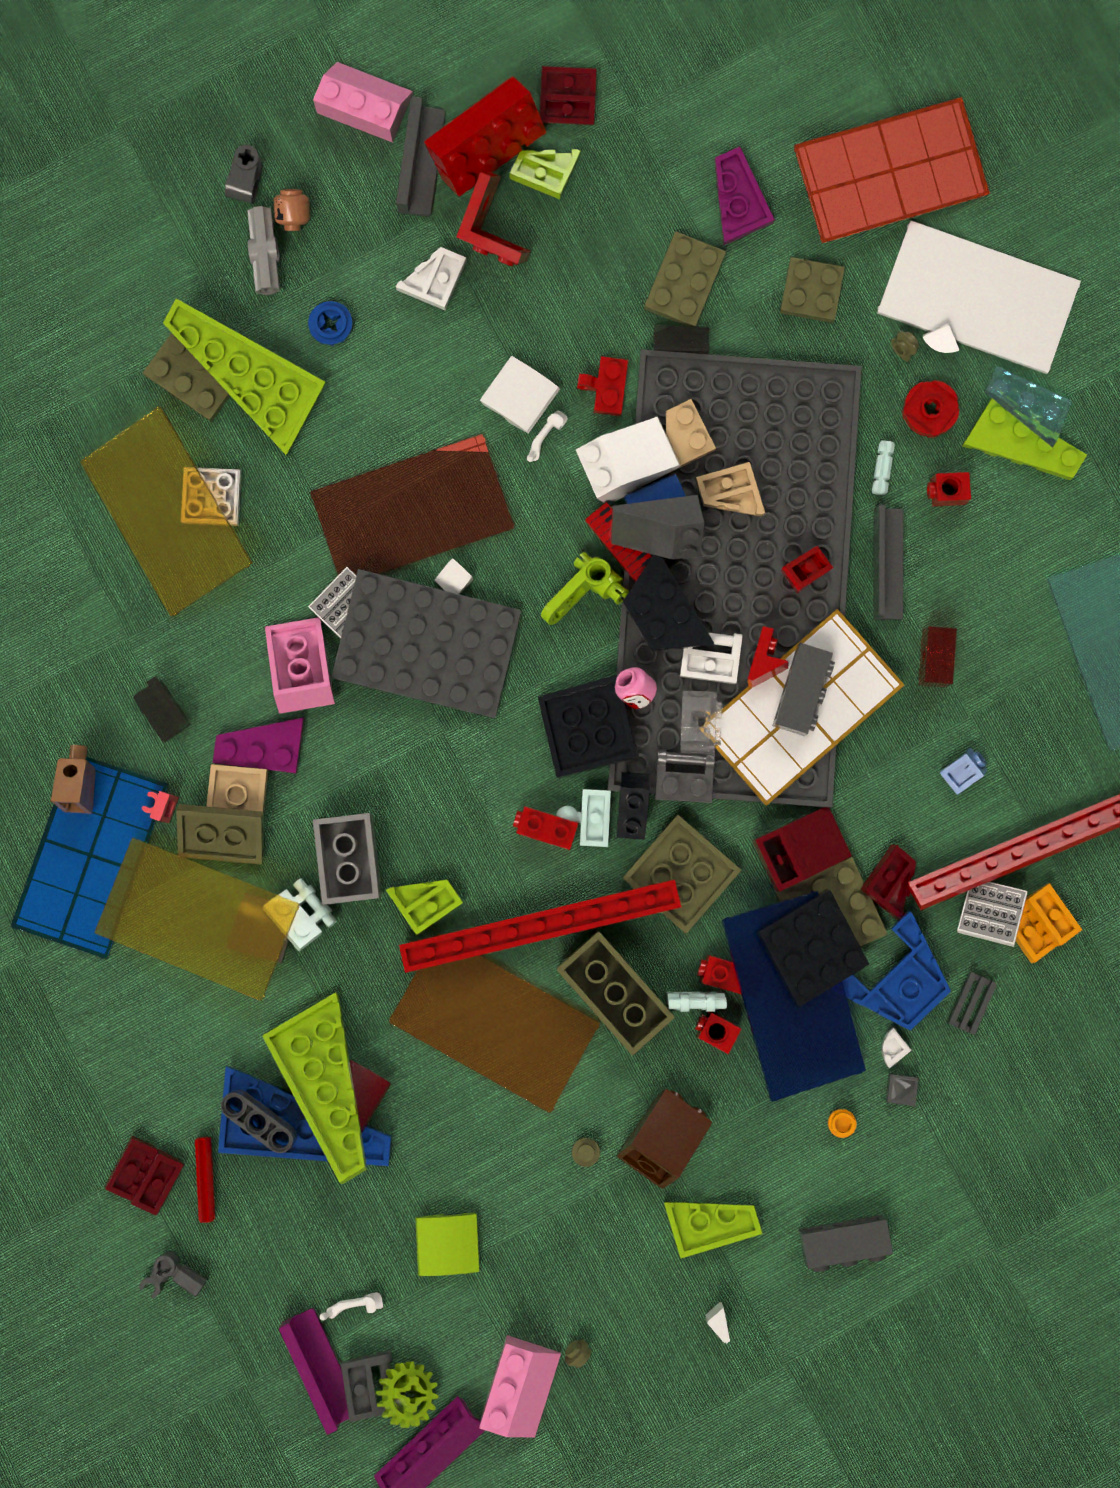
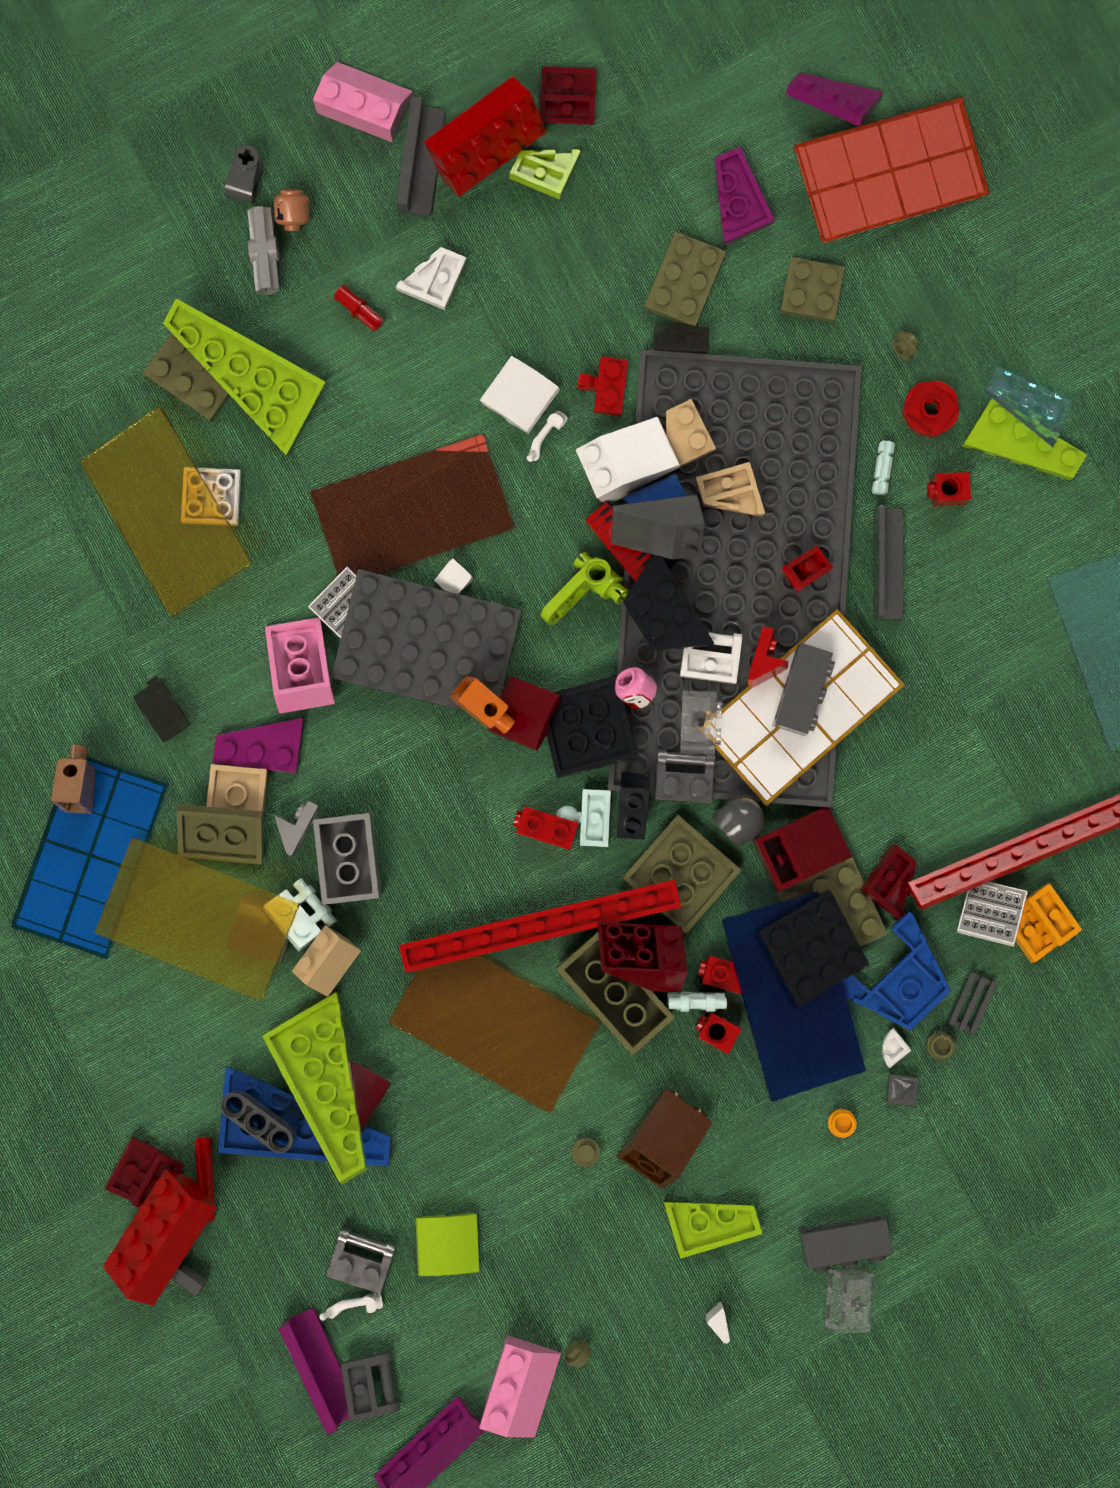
coral tile [142,791,179,823] -> none
blue gear [308,301,353,346] -> none
lime gear [376,1362,439,1428] -> none
lime wing [386,880,464,935] -> none
red bracket [456,172,531,267] -> none
white piece [877,221,1081,374] -> none
clear red brick [918,626,957,688] -> none
white tile [923,323,959,353] -> none
medium blue bracket [940,748,987,795] -> none
none -> red brick [103,1169,217,1306]
none -> light grey slope [275,801,321,856]
none -> tan brick [292,925,361,997]
none -> flat silver plate [326,1226,396,1294]
none -> red axle [333,284,384,331]
none -> orange torso [448,676,515,734]
none -> dark red slope [488,676,561,751]
none -> dark red slope [597,922,688,993]
none -> dark grey helmet [711,797,765,847]
none -> magenta wing [786,73,883,126]
none -> clear brick [825,1267,874,1334]
none -> olive plate [926,1032,955,1061]

